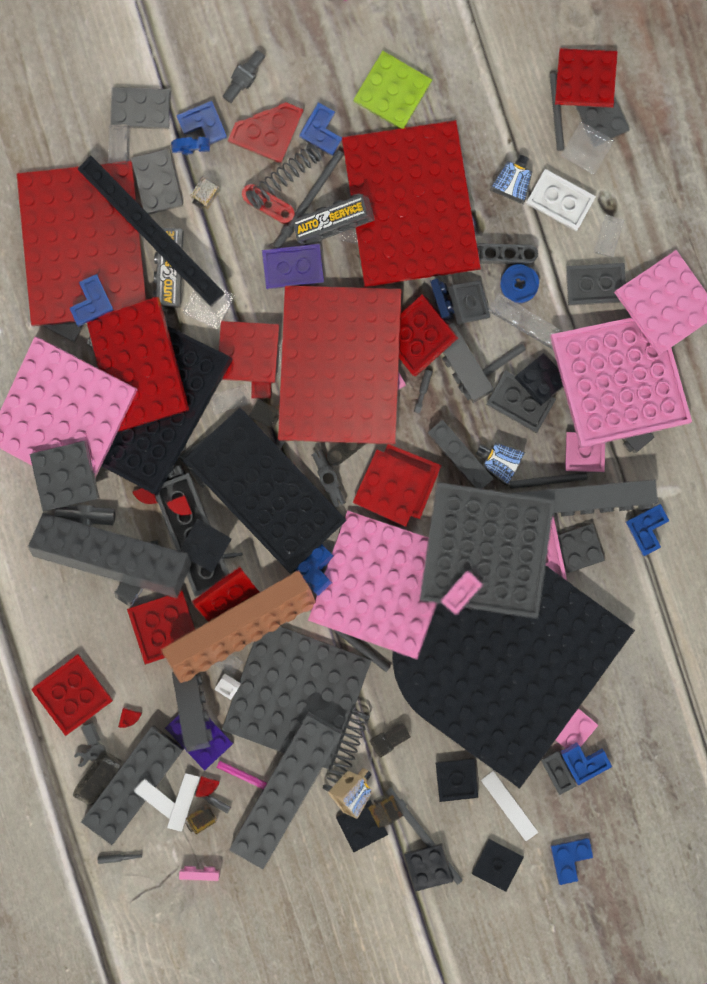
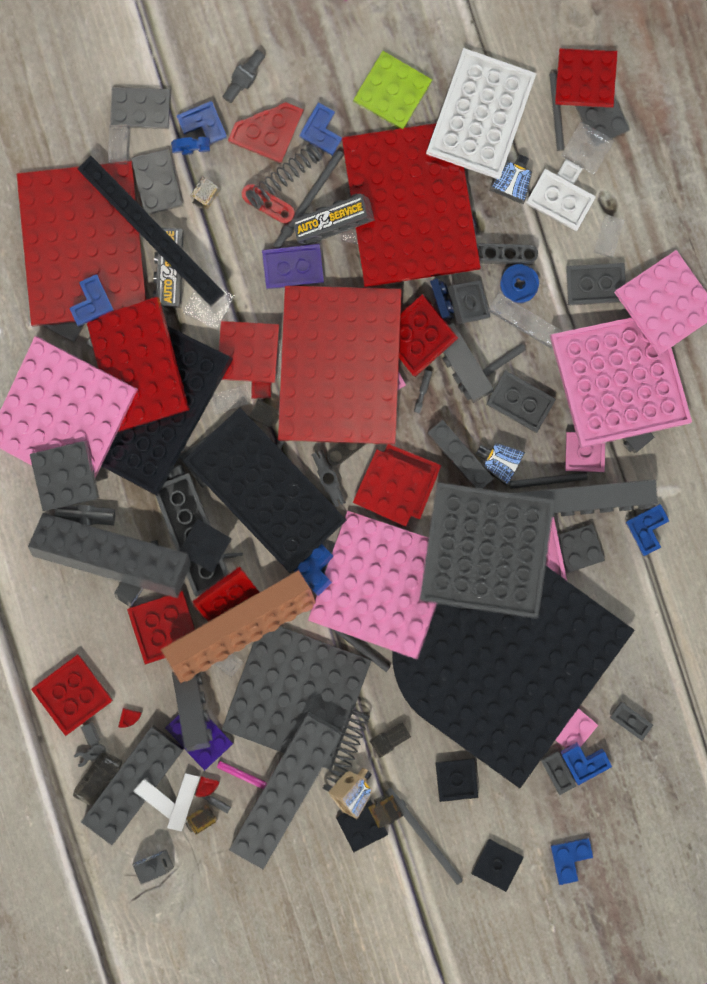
dark grey piece [98,854,142,864] -> none
red tile [132,488,158,504] -> none
red tile [167,495,192,515] -> none
bright pink plate [179,866,220,881] -> none
white plate [214,673,241,700] -> none
black plate [404,843,453,892] -> none
bright pink plate [441,571,482,614] -> none
white sticker [481,771,538,841] -> none
black plate [515,353,563,406] -> none
none -> dark grey torso [132,849,174,884]
none -> white plate [426,48,536,180]
none -> white tile [557,159,583,184]
none -> dark grey plate [610,702,653,741]

